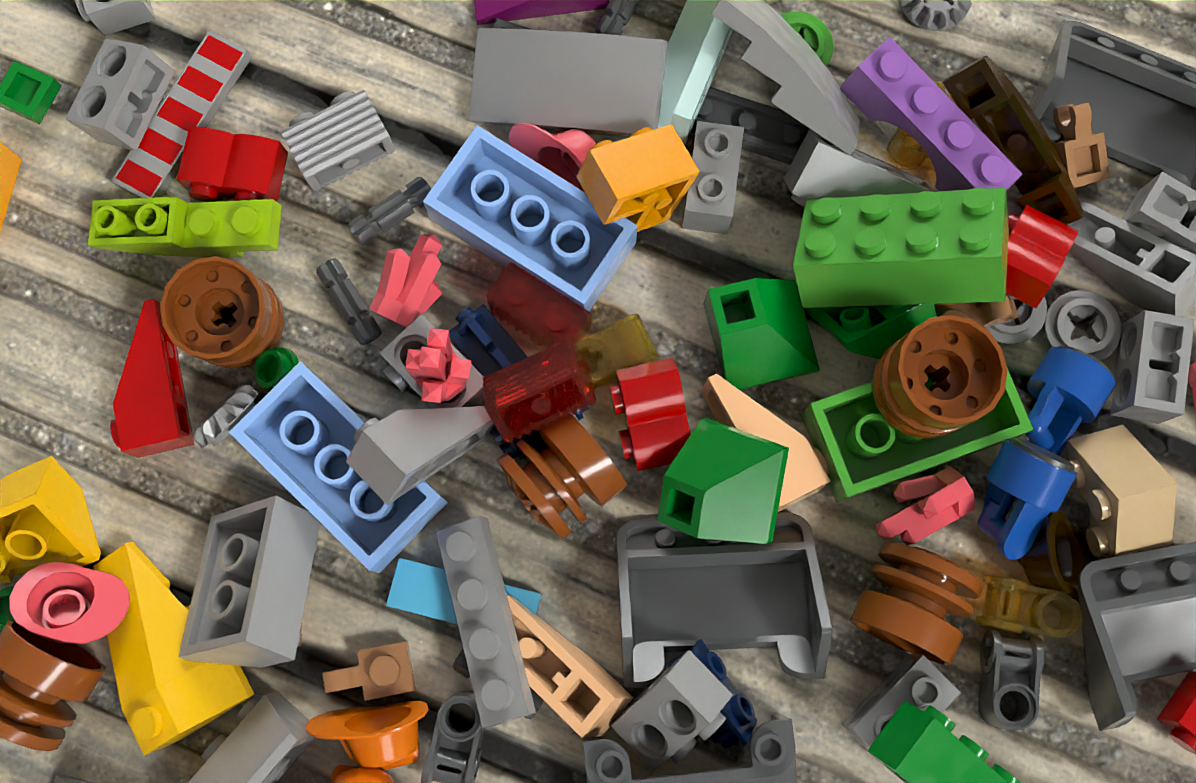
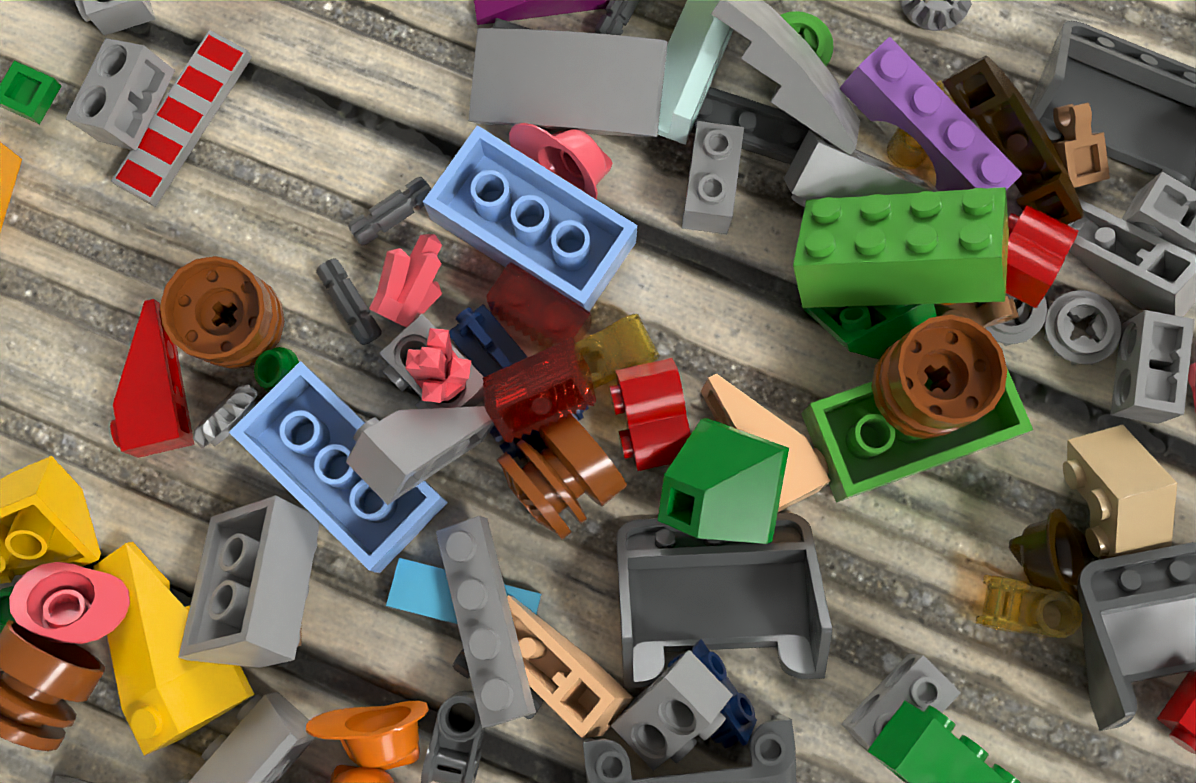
lime slope [88,197,282,258] -> none
red brick [177,127,288,202] -> none
light grey brick [281,90,395,191] -> none
medium nougat plate [322,641,416,701] -> none
light orange brick [577,124,700,232] -> none
green slope [703,278,820,390] -> none
dark orange wheel [850,541,984,666] -> none
coral rock [876,466,975,546] -> none
blue piece [978,437,1078,560] -> none
dark grey piece [978,629,1044,730] -> none
blue piece [1025,346,1116,456] -> none

